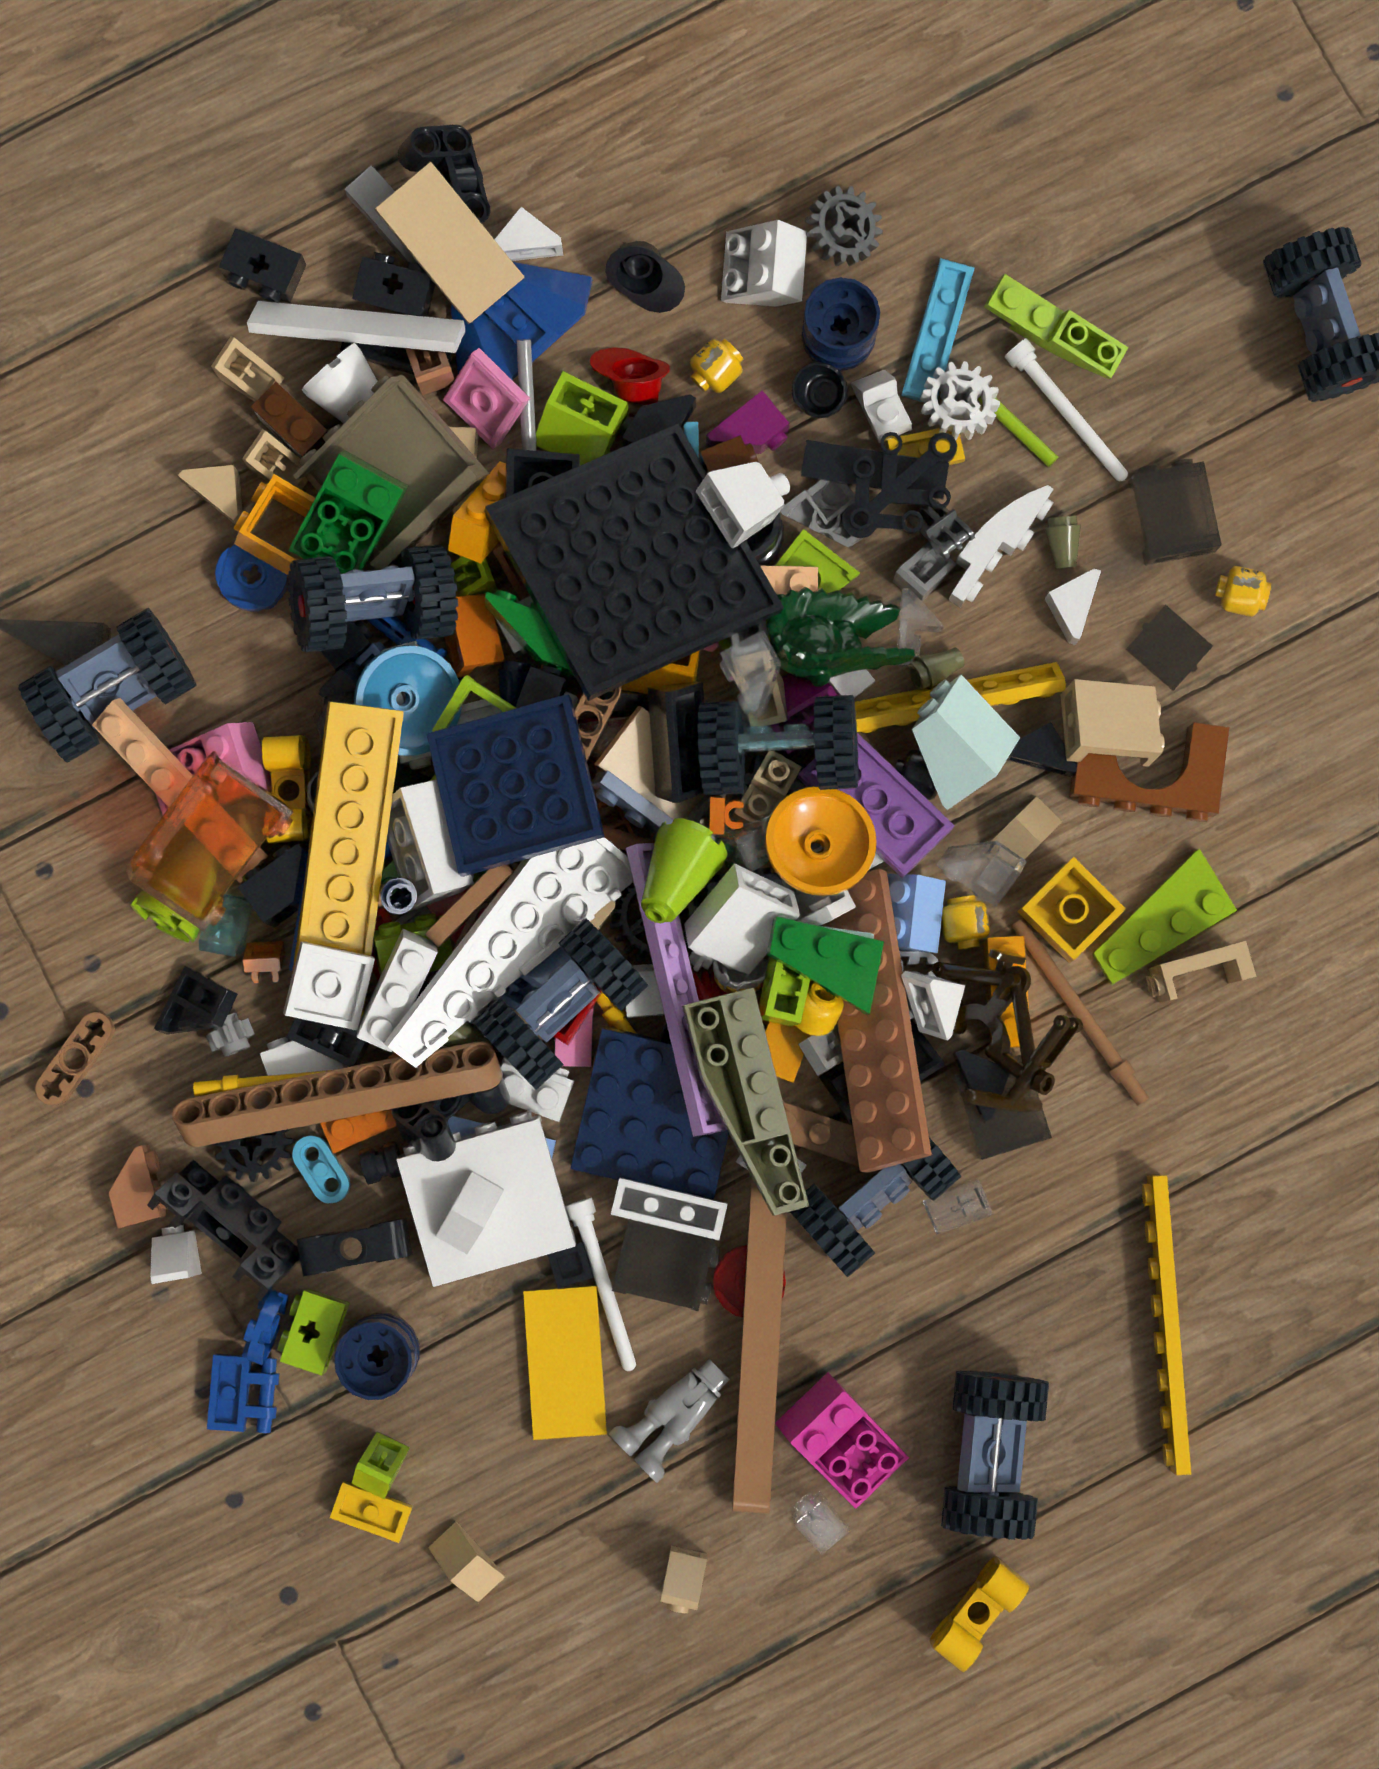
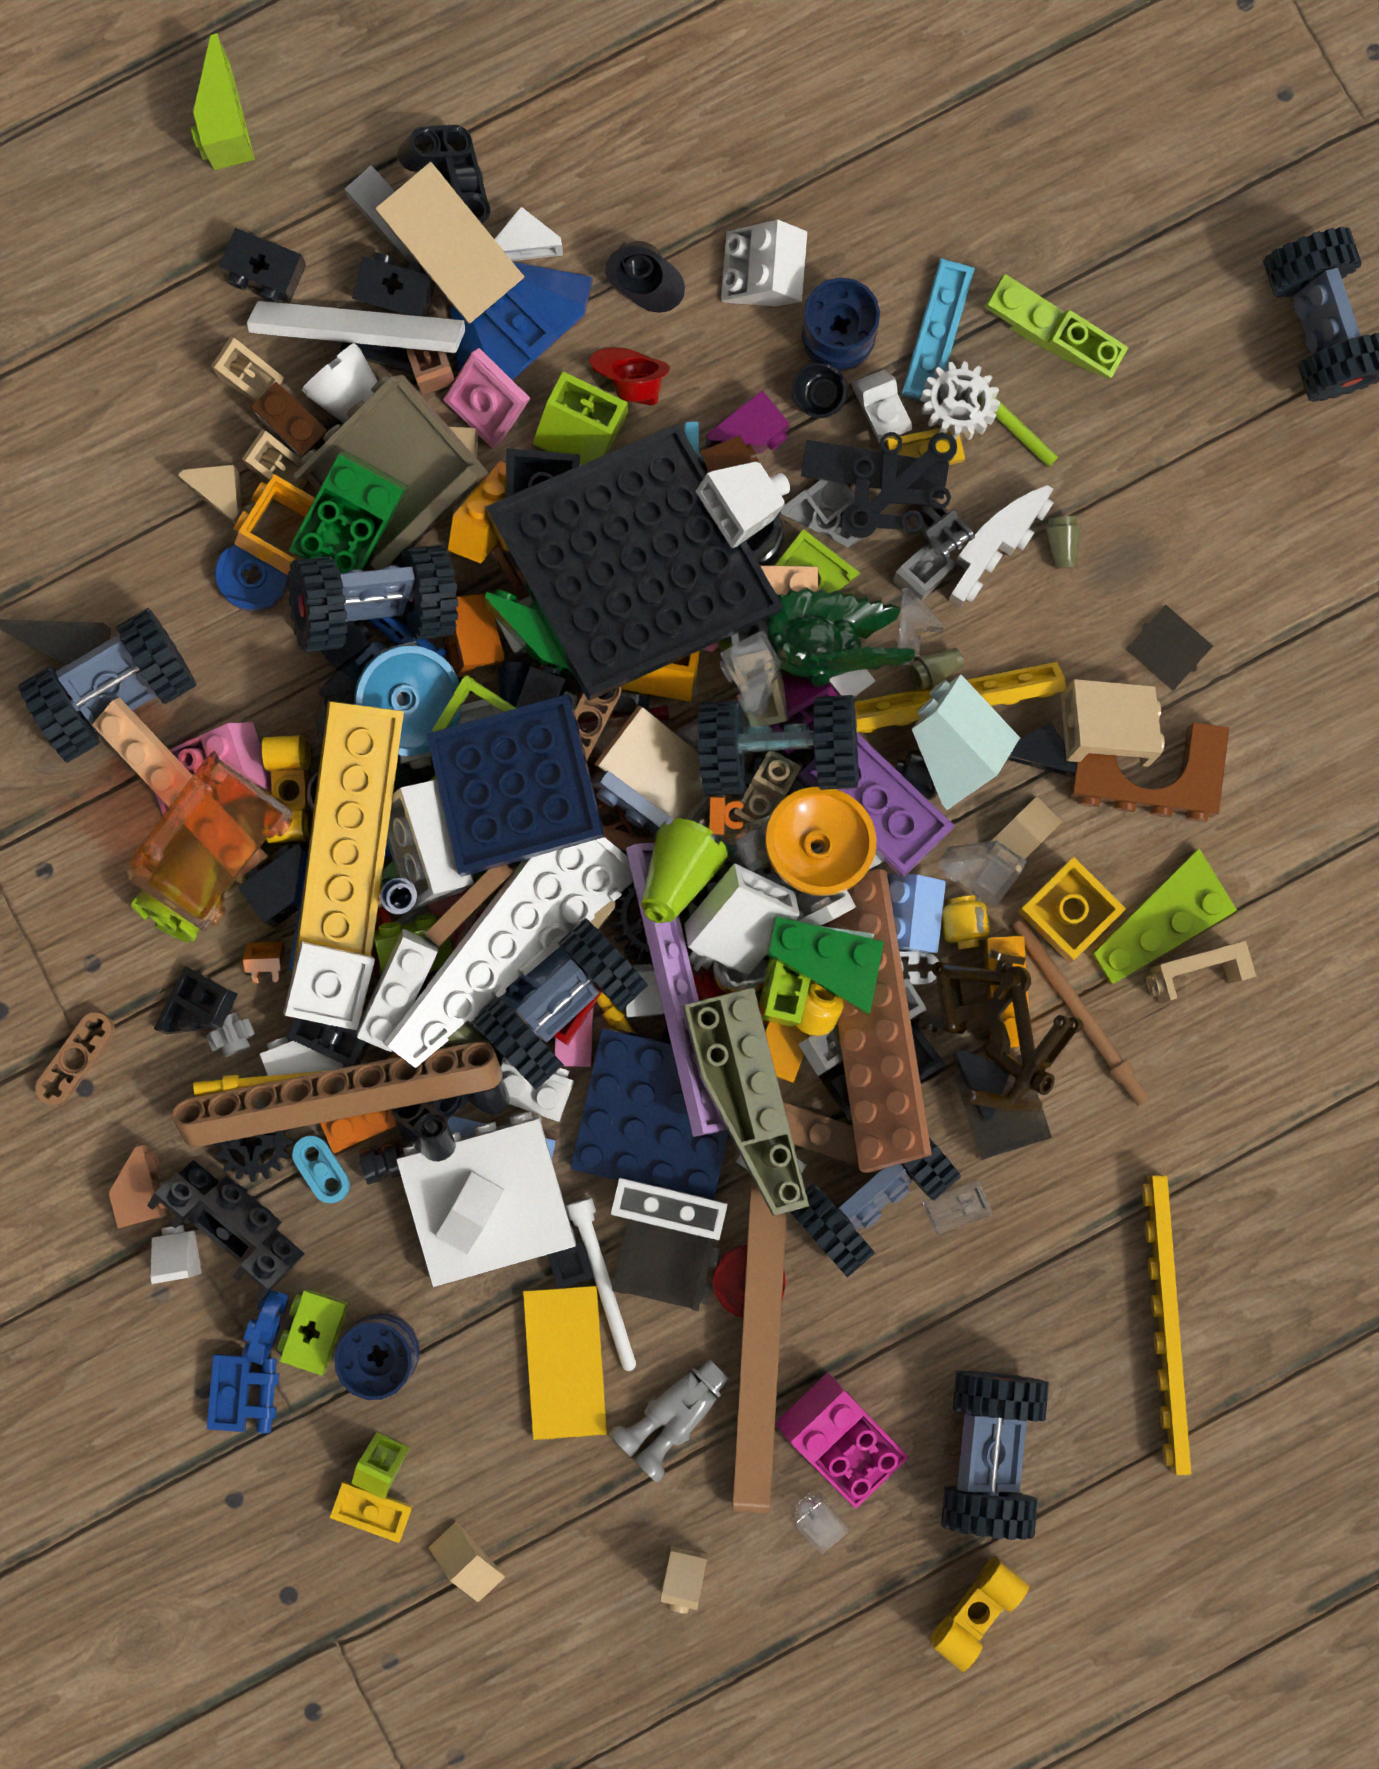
clear light blue slope [199,893,252,957] -> none
black beam [296,1218,413,1277] -> none
lime slope [450,556,498,597] -> none
light grey bar [516,339,537,451] -> none
black slope [620,394,696,447] -> none
black slope [647,682,704,803] -> none
yellow head [690,339,744,393] -> none
dark grey gear [805,186,883,266] -> none
white slope [901,971,965,1041] -> none
white piece [1005,338,1128,481] -> none
white slope [1045,569,1101,645] -> none
clear smoke panel [1128,459,1222,566] -> none
yellow head [1215,566,1271,617] -> none
none -> lime slope [190,33,255,170]

